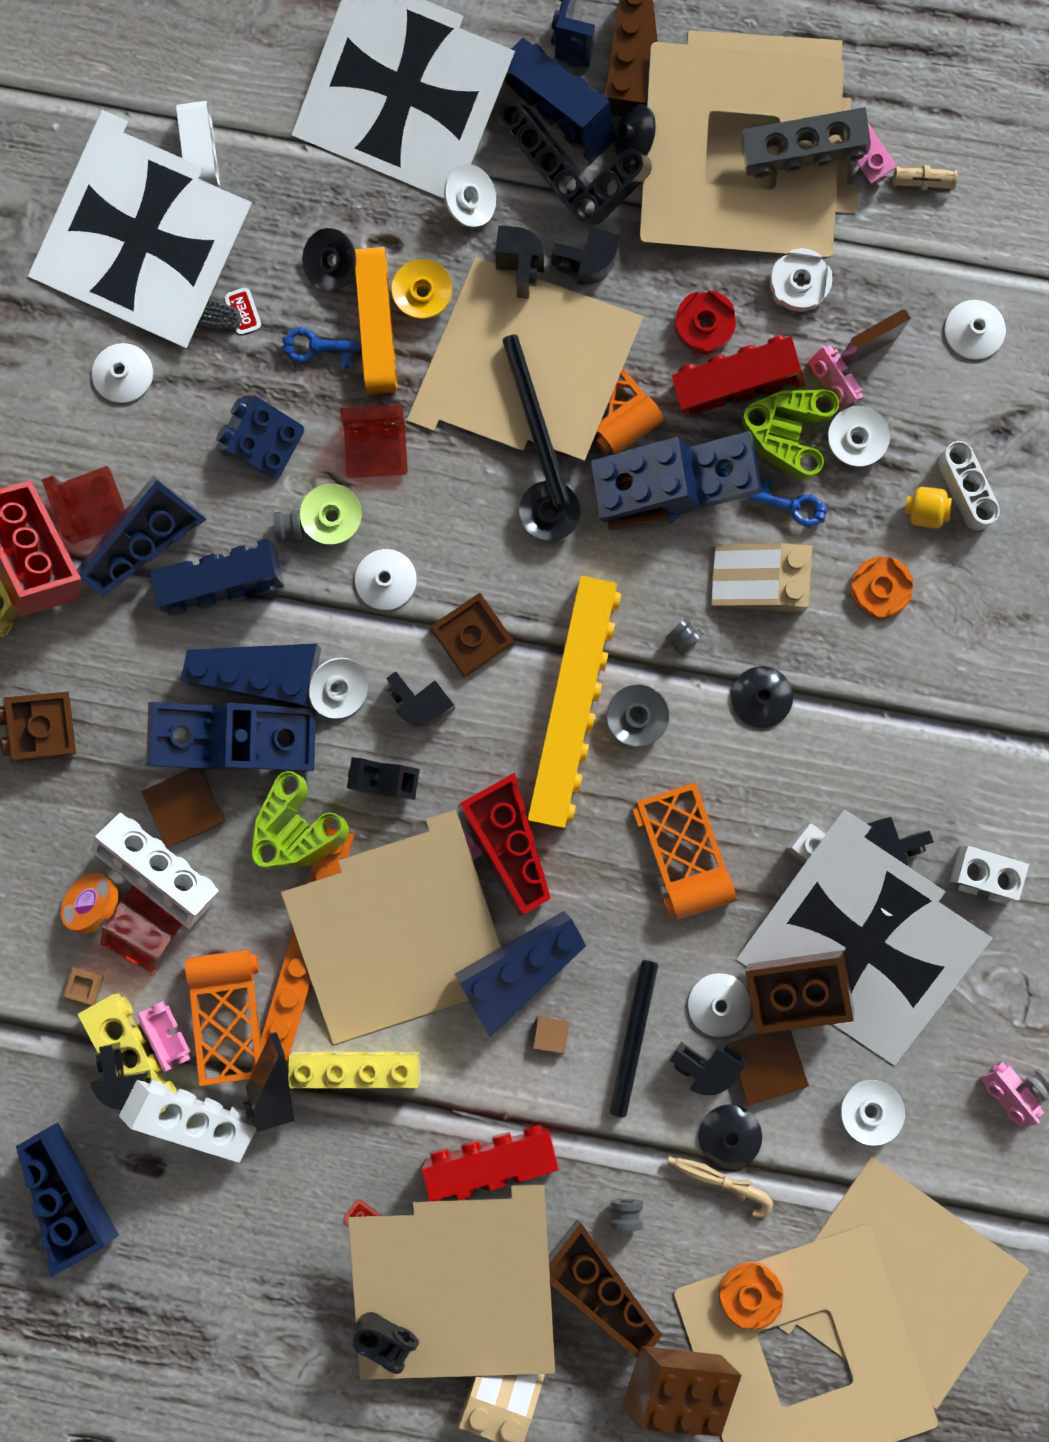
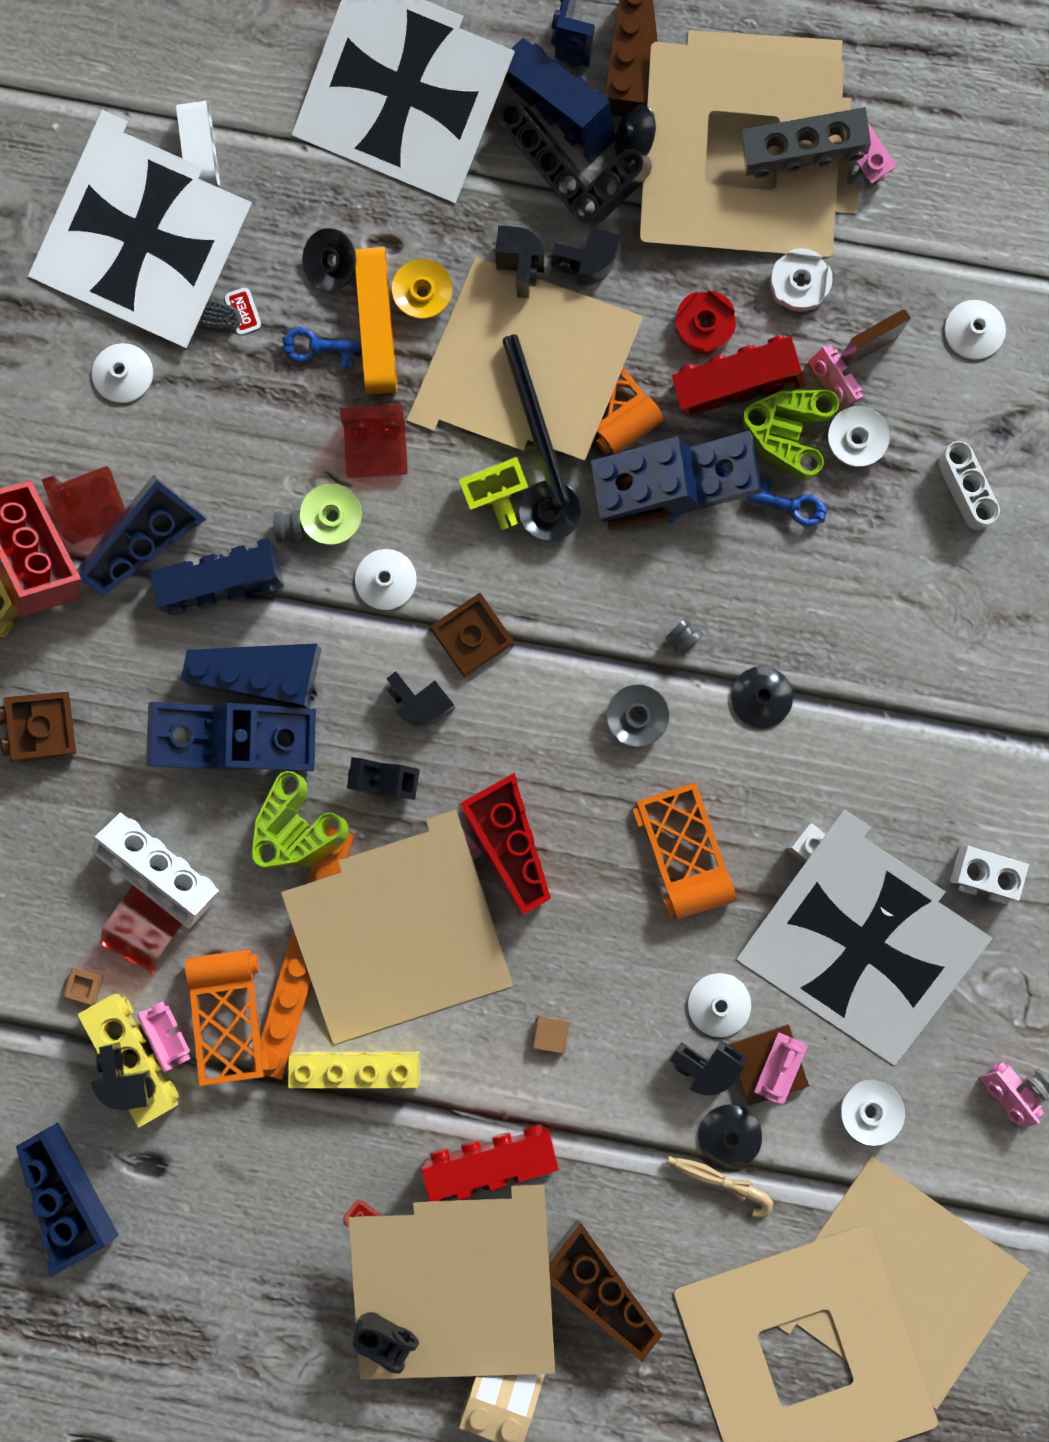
orange tile [61,872,118,935] -> none
white brick [119,1080,256,1163] -> none
reddish brown tile [141,768,226,848] -> none
dark blue bracket [215,395,304,479] -> none
black slope [242,1032,294,1132] -> none
white dish [308,658,369,719] -> none
white dish [444,164,496,227] -> none
dark blue wedge [455,911,586,1037] -> none
yellow brick [528,576,621,829] -> none
black axle [610,960,658,1117] -> none
dark grey wheel [611,1199,643,1231] -> none
reddish brown brick [621,1346,742,1437] -> none
tan slope [711,543,813,613] -> none
orange tile [719,1262,784,1330] -> none
reddish brown brick [745,950,855,1034] -> none
orange tile [850,556,913,618] -> none
black brick [865,817,934,865] -> none
tan pin [893,165,958,190] -> none
yellow head [905,487,952,529] -> none
none -> neon yellow brick [459,457,528,530]
none -> bright pink hinge [754,1032,808,1105]

